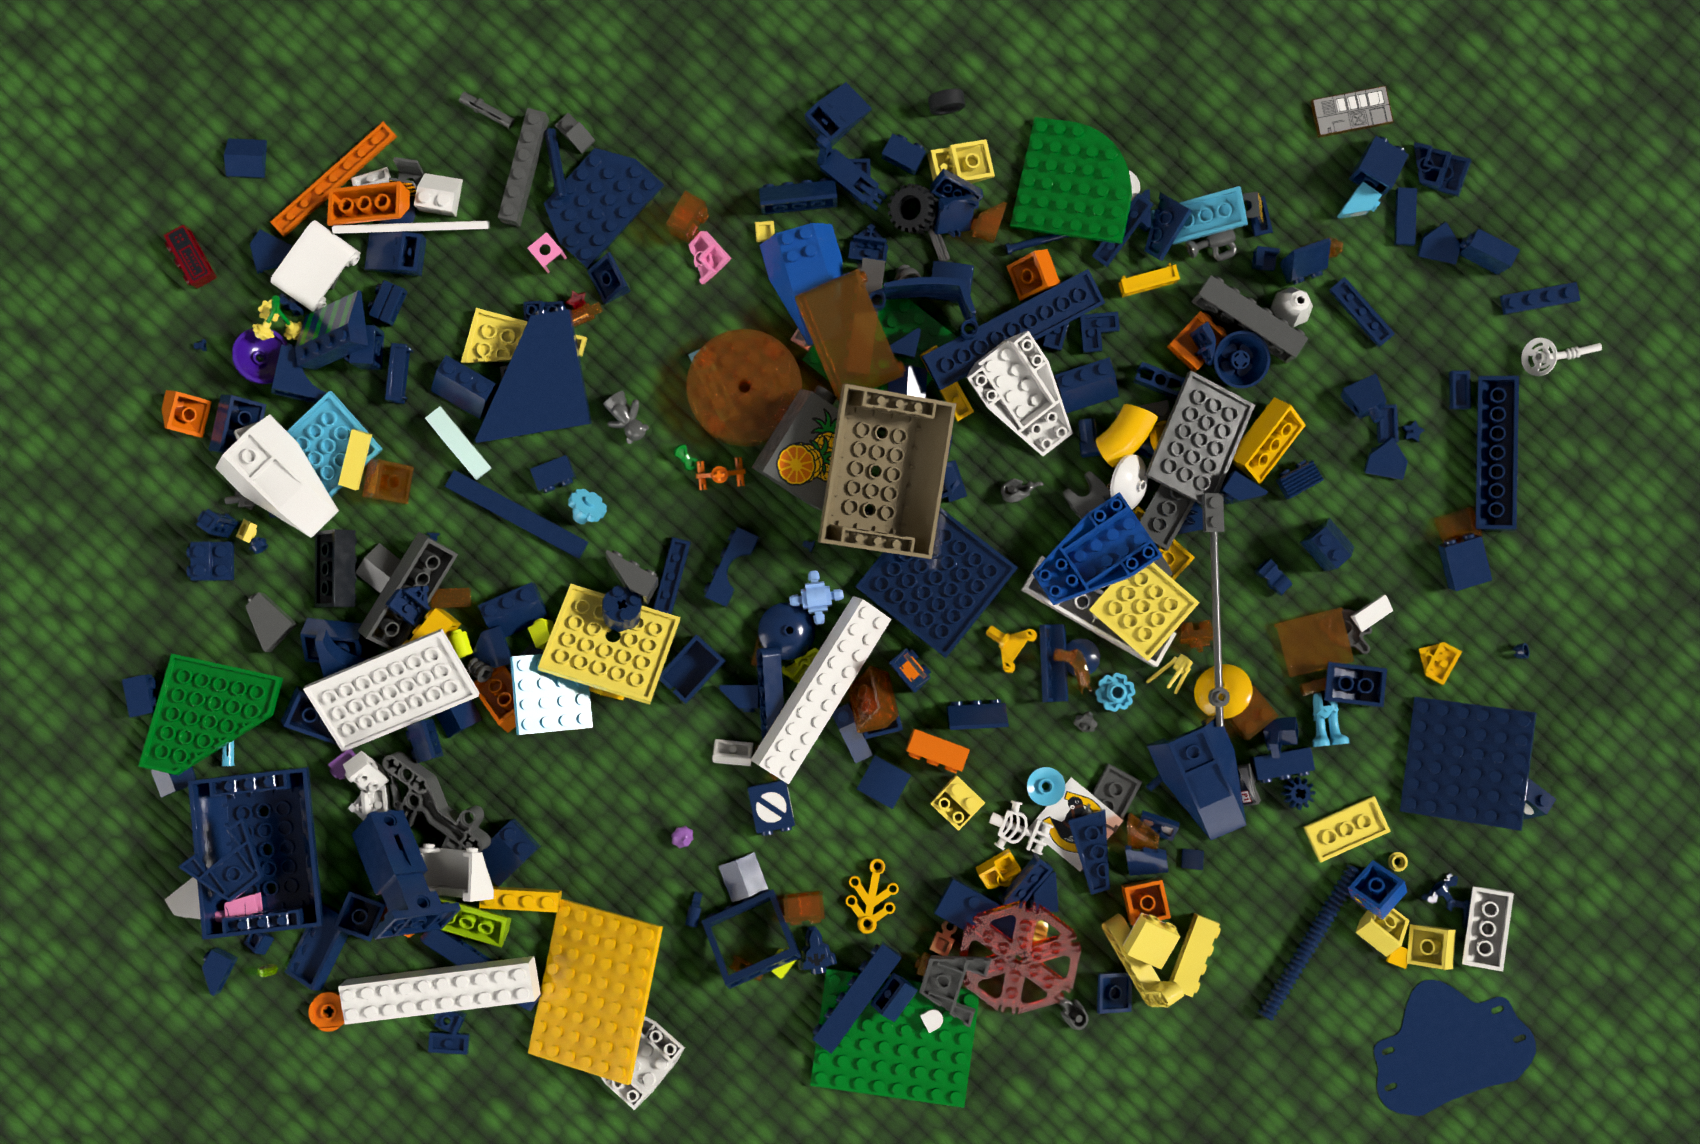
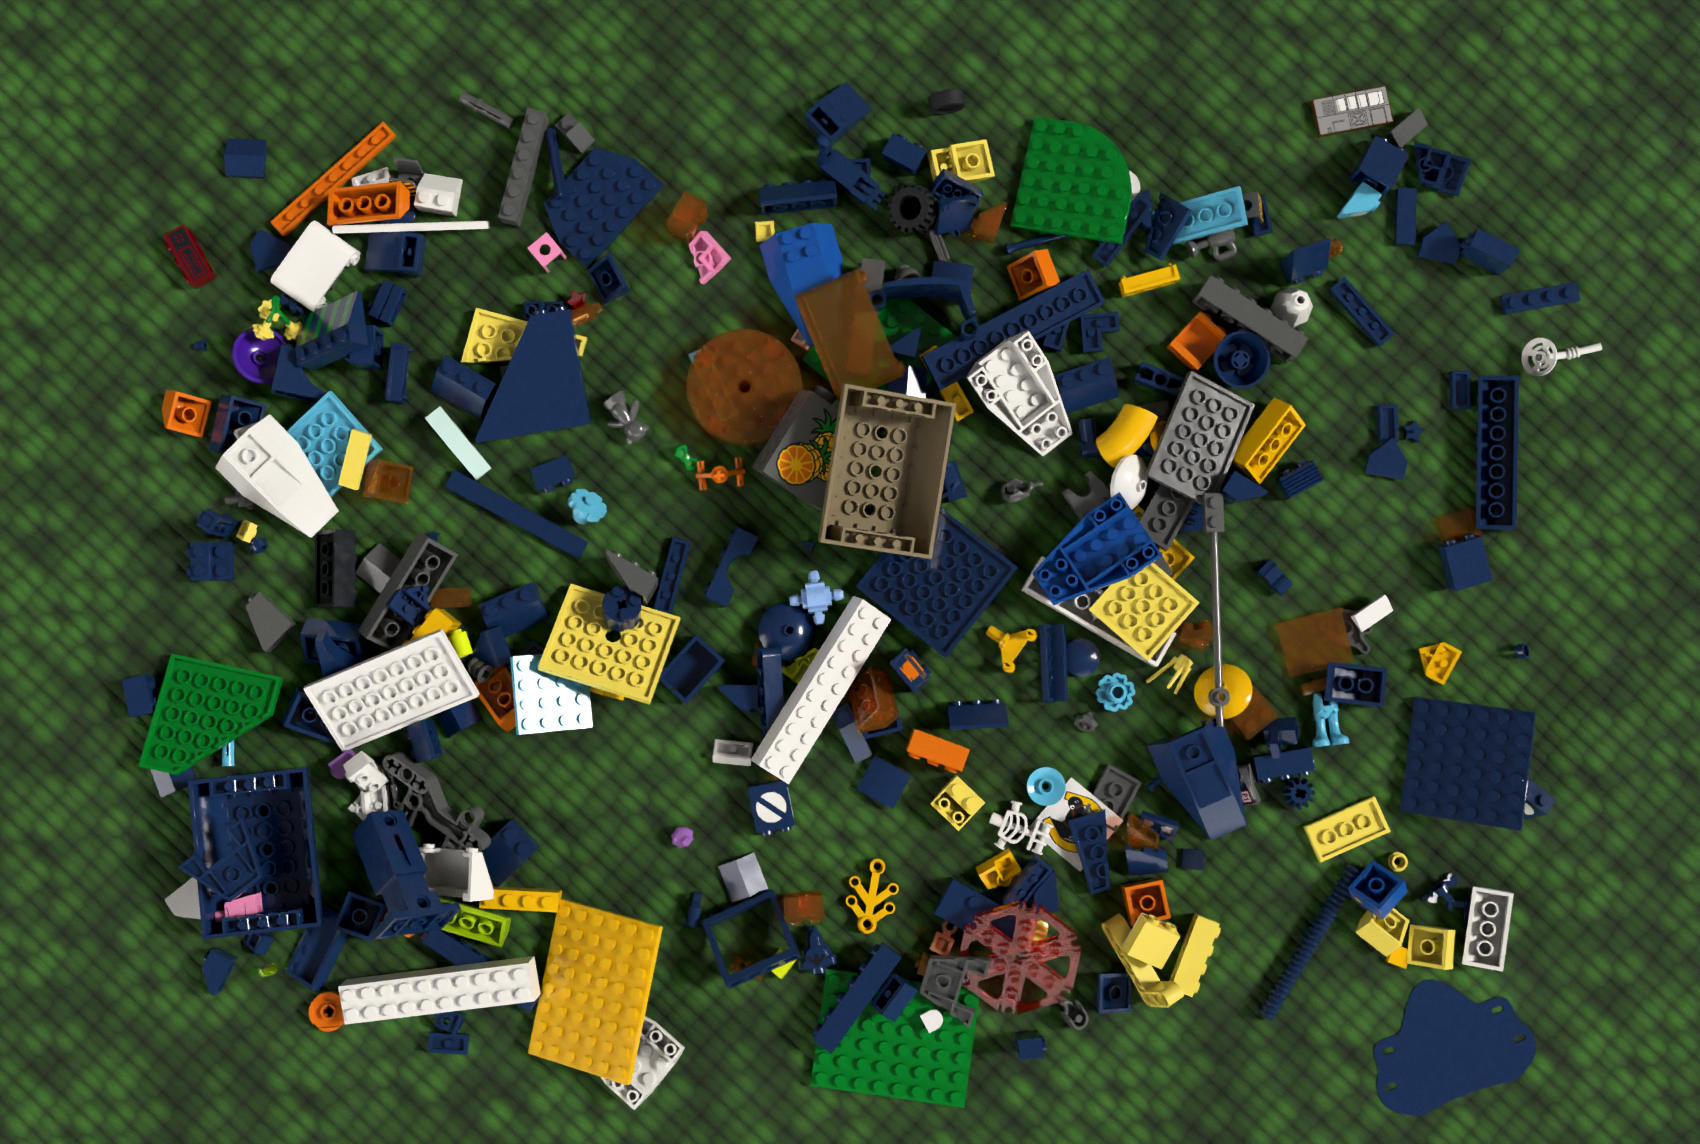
neon yellow brick [528,618,554,650] -> none
dark blue slope [848,223,888,265] -> none
clear orange arm [1053,648,1092,694] -> none
dark blue slope [1189,322,1216,366] -> none
dark blue panel [1252,246,1280,271] -> none
dark blue slope [1300,518,1354,571] -> none
dark blue torso [1341,374,1386,423] -> none
none -> dark blue brick [1014,1030,1047,1060]
none -> dark grey slope [1387,108,1428,148]

